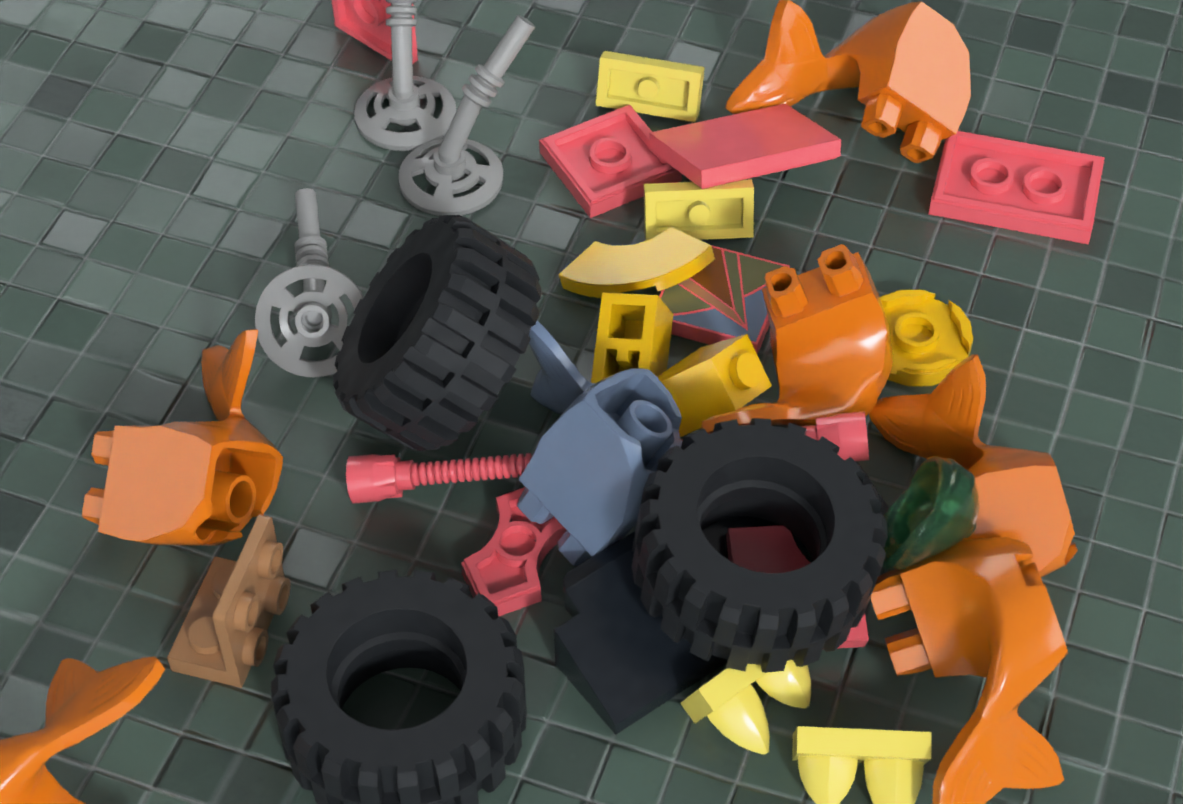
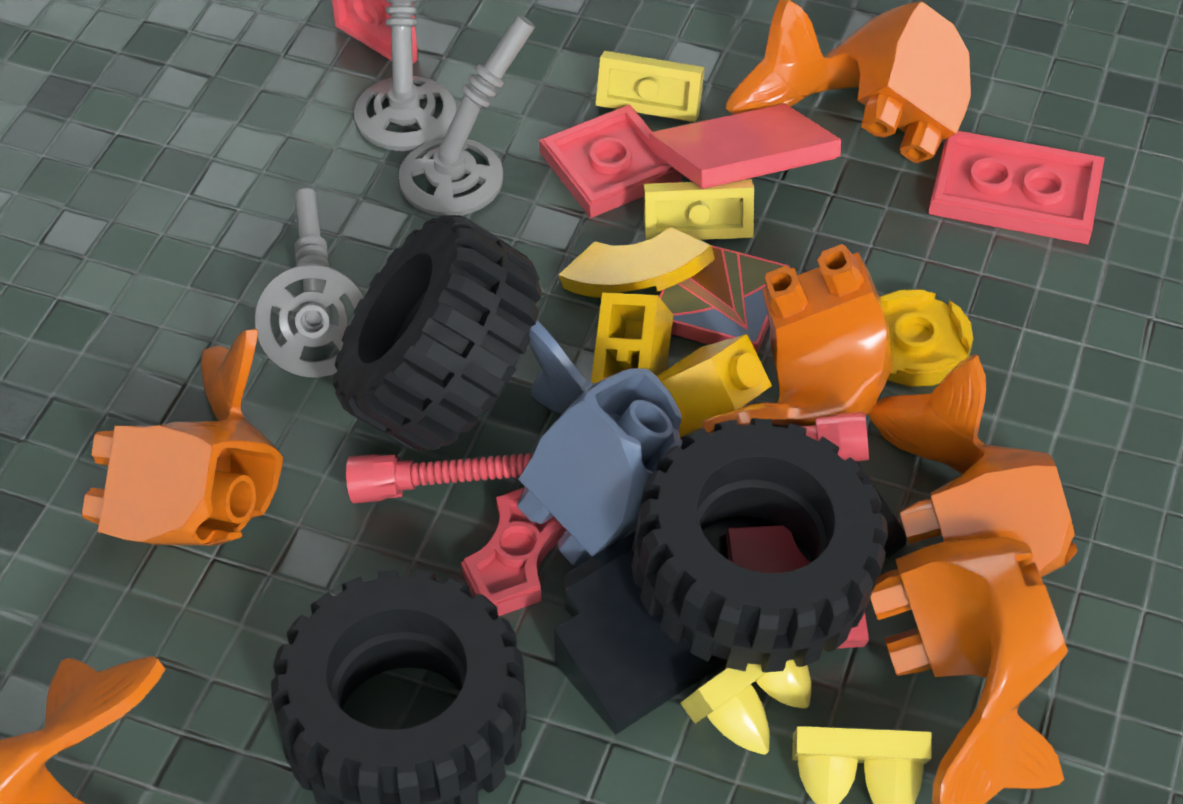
medium nougat bracket [167,515,291,688] -> none
clear green hat [882,456,980,570] -> none

